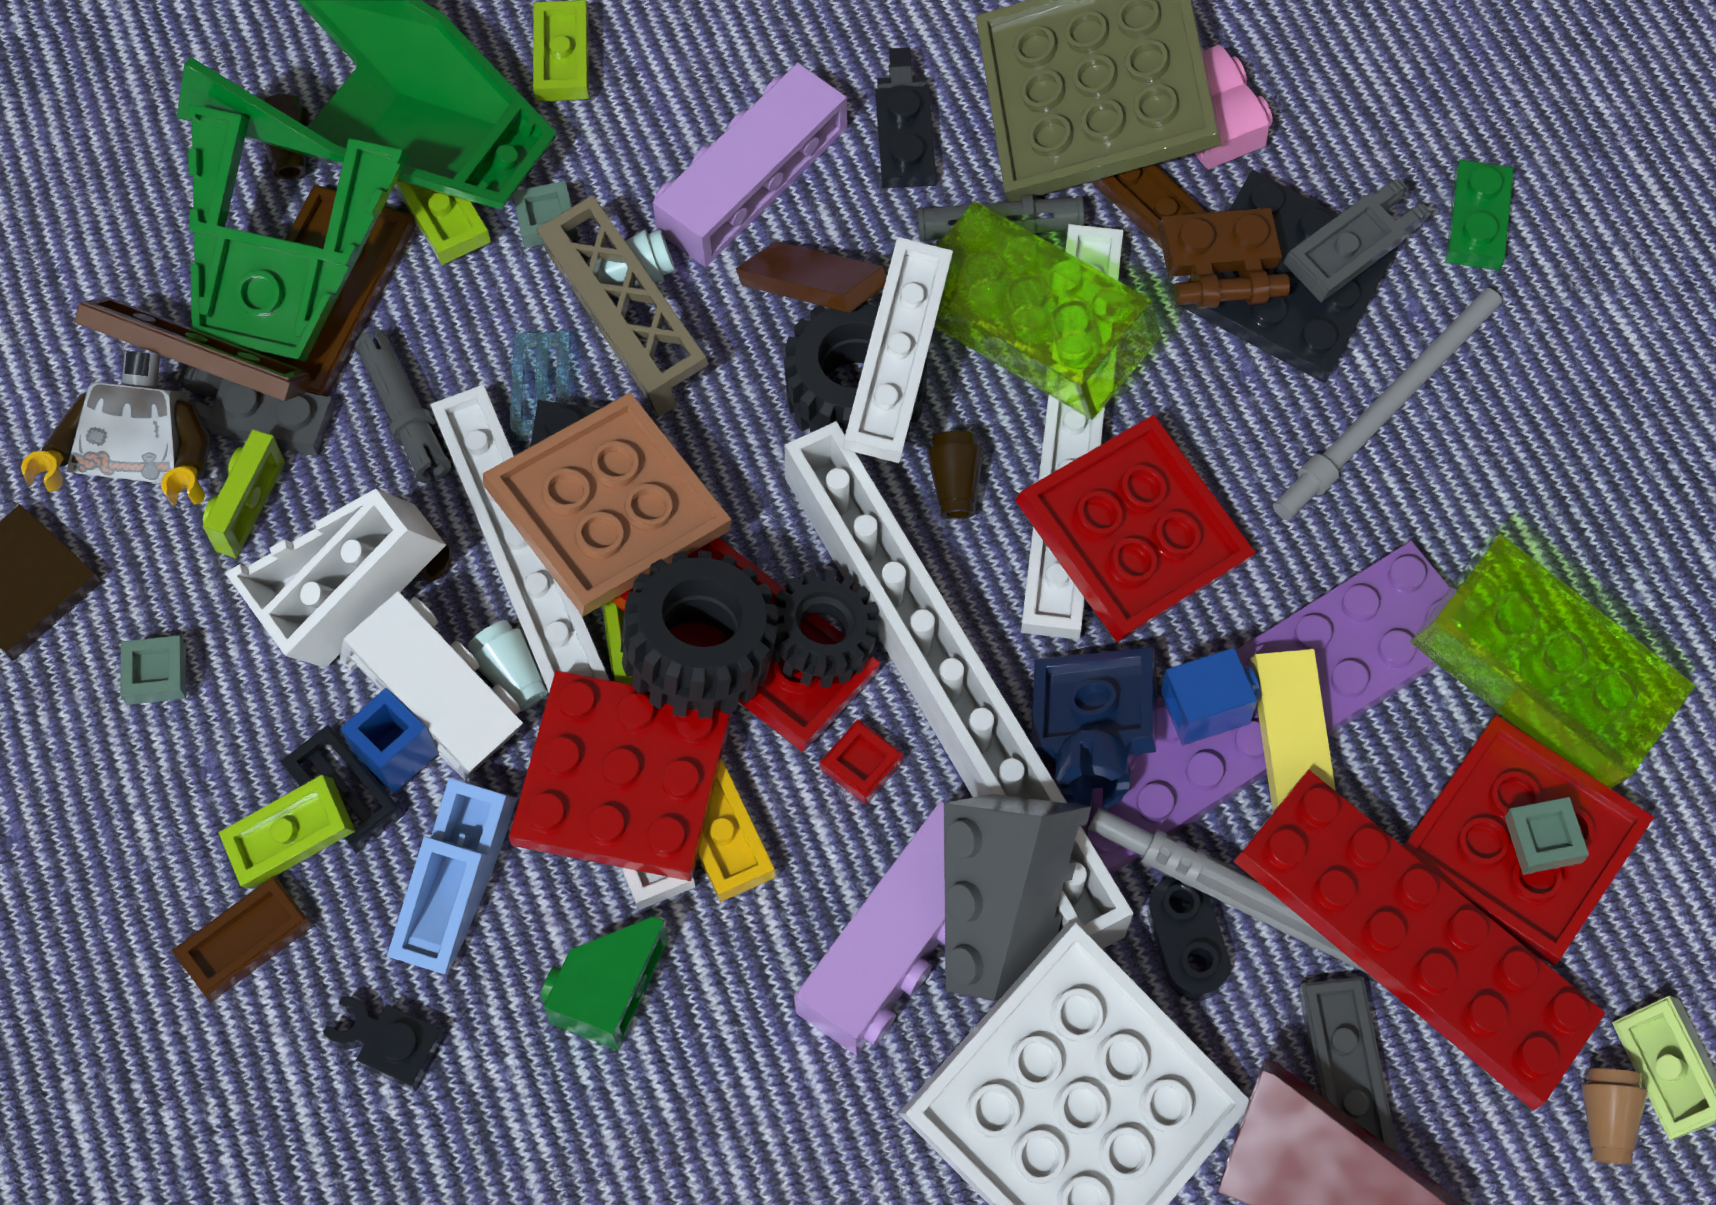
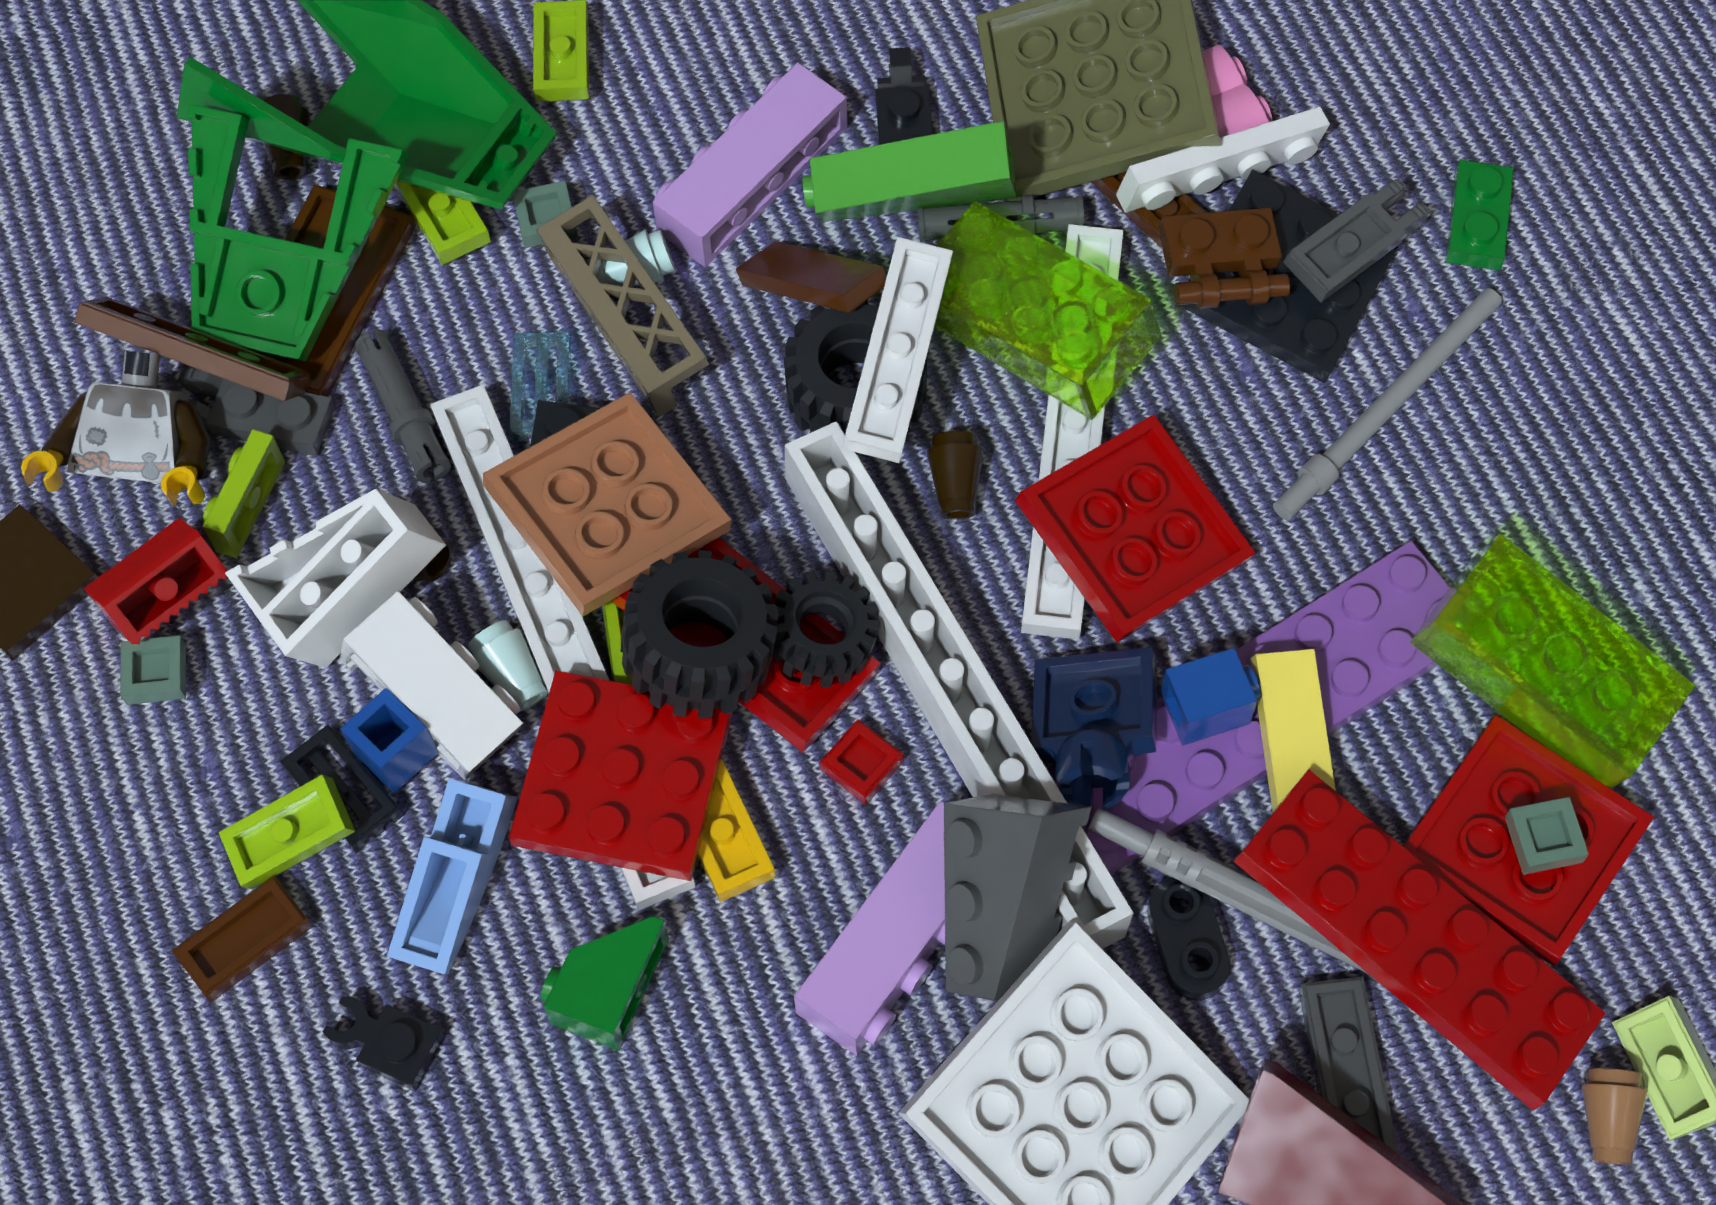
none -> red brick [84,517,227,645]
none -> bright green slope [803,121,1017,222]
none -> white plate [1116,107,1330,213]

